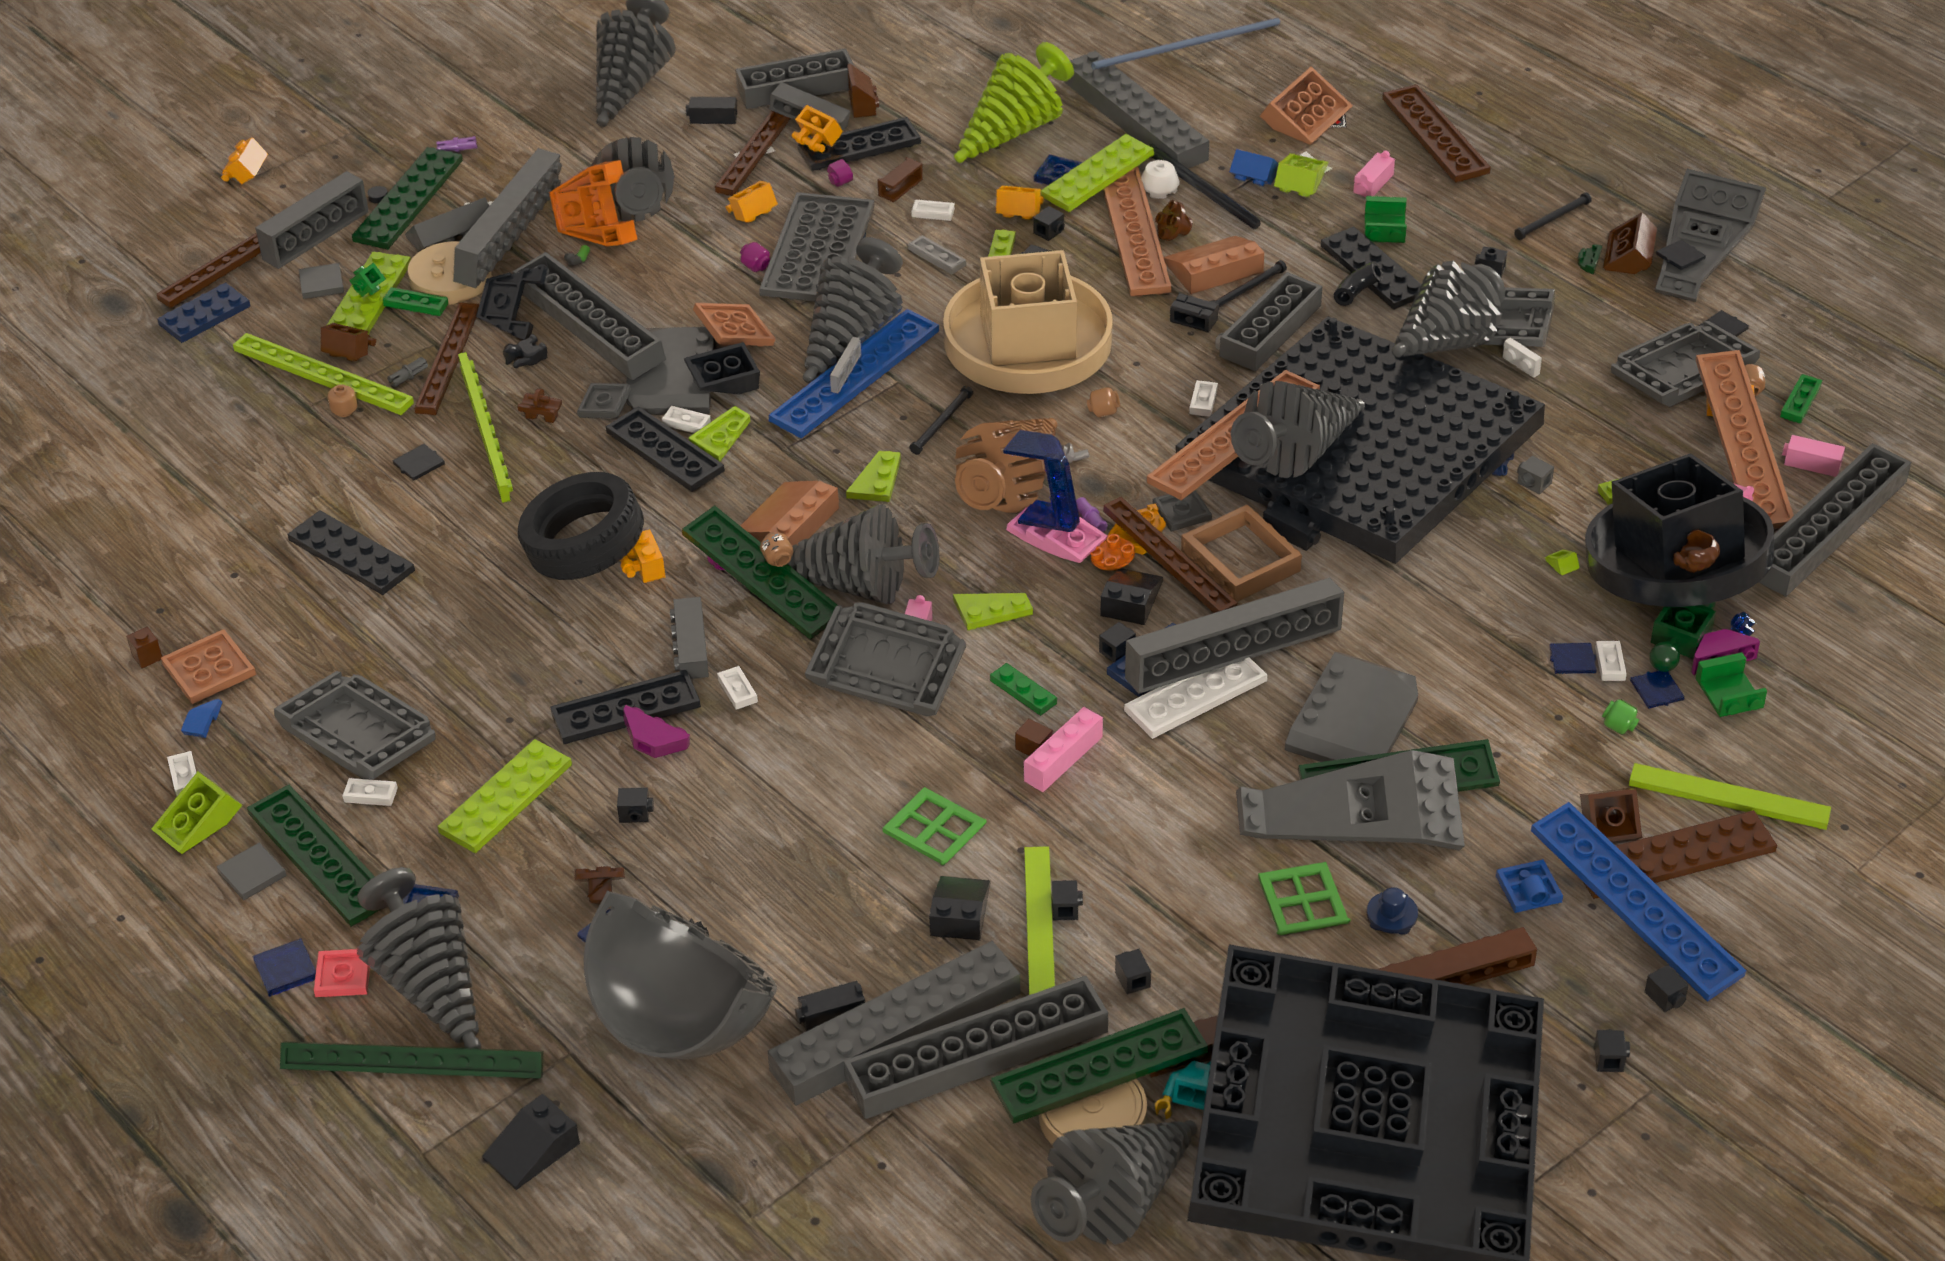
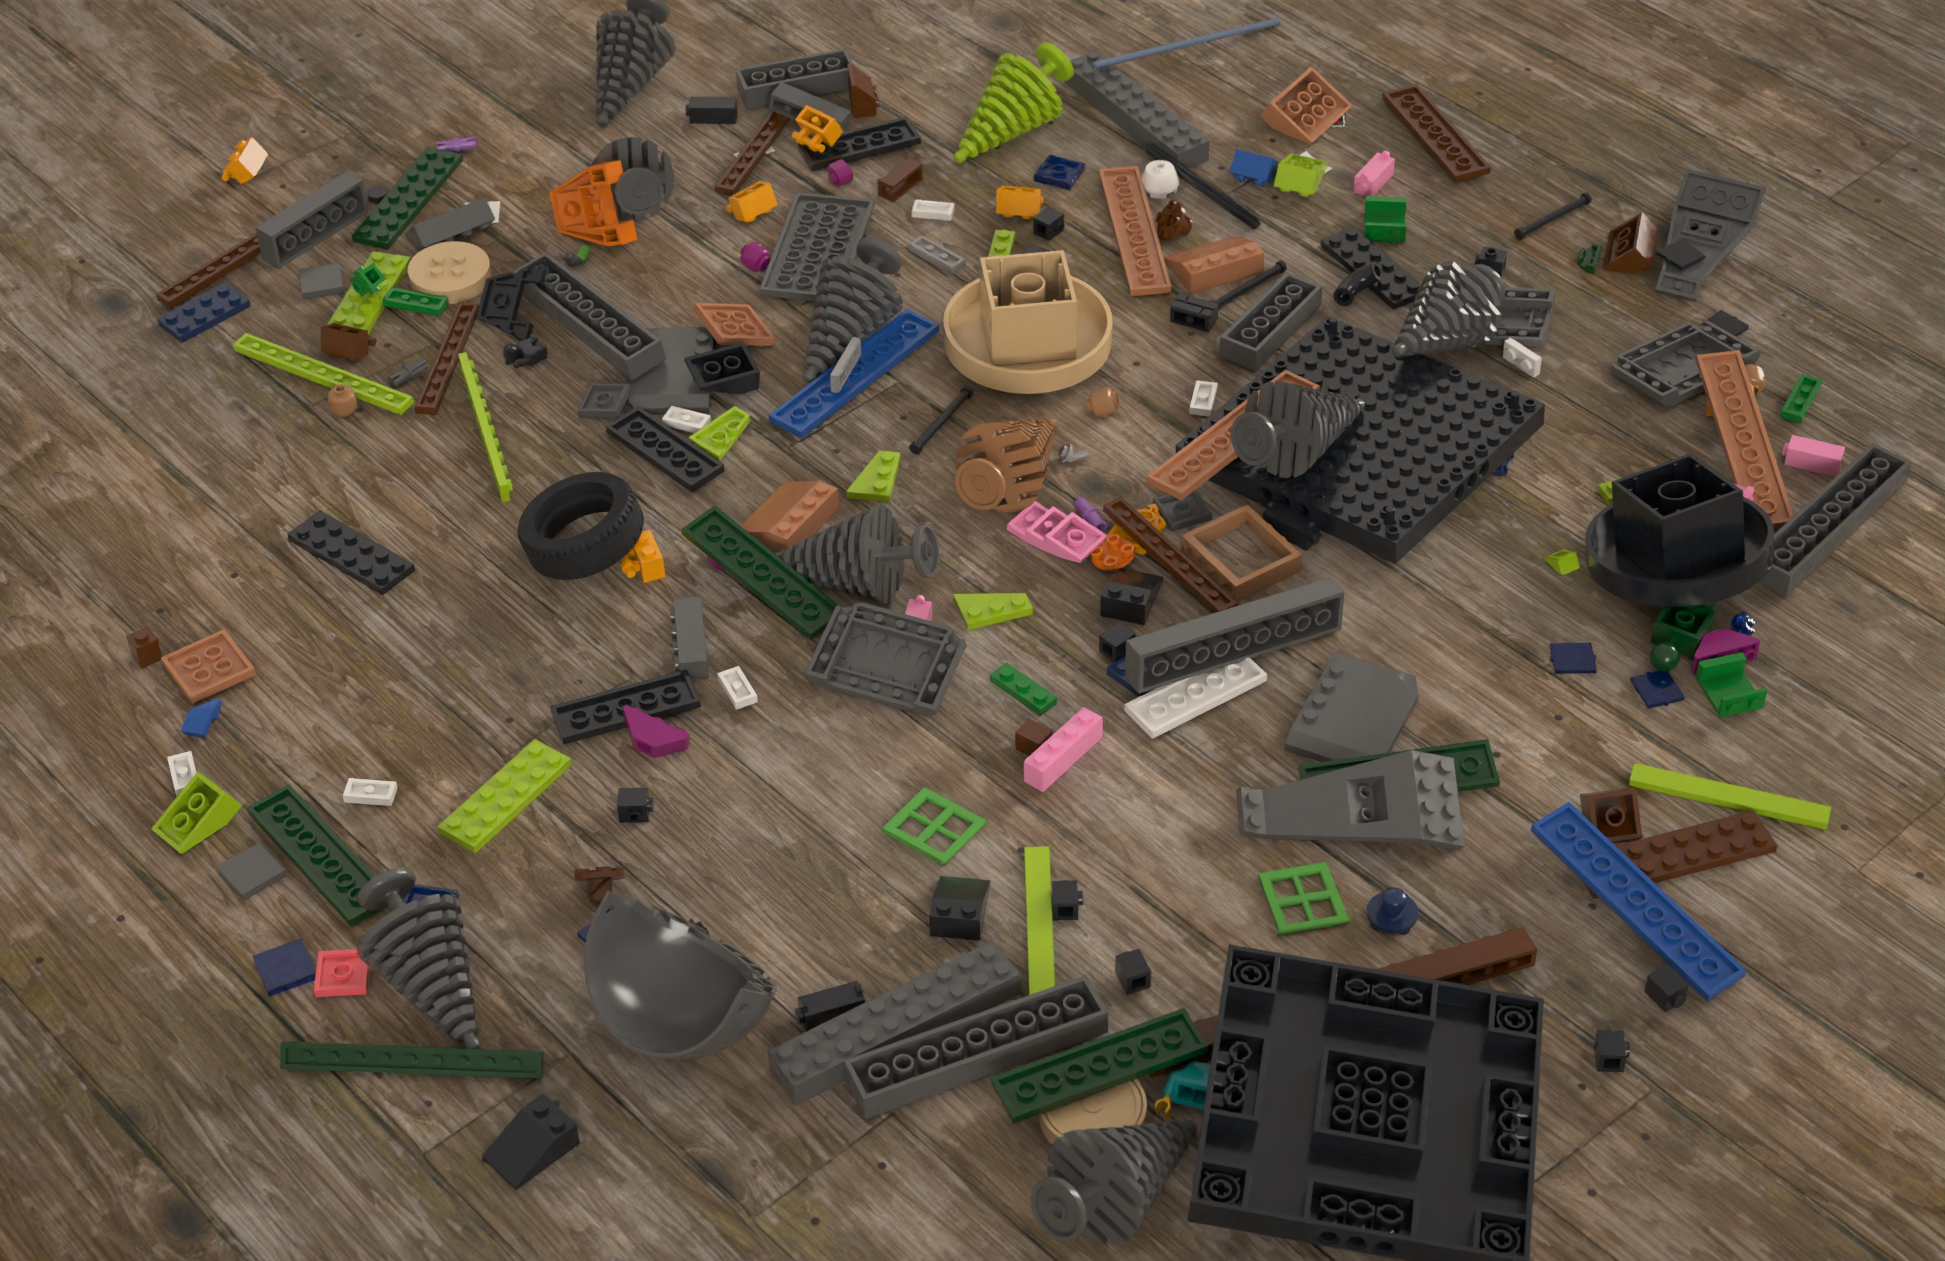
dark grey slope [274,671,436,780] -> none
black piece [393,444,445,481] -> none
dark grey brick [453,148,562,288] -> none
reddish brown hips [518,388,562,423] -> none
medium nougat head [760,532,794,567] -> none
clear blue windscreen [1003,430,1080,532] -> none
lime plate [1041,134,1154,212] -> none
blue plate [1496,859,1563,913] -> none
dark grey brick [1517,456,1554,495] -> none
white plate [1595,641,1626,681] -> none
bright green head [1601,699,1639,735] -> none
reddish brown hair [1673,529,1720,573] -> none

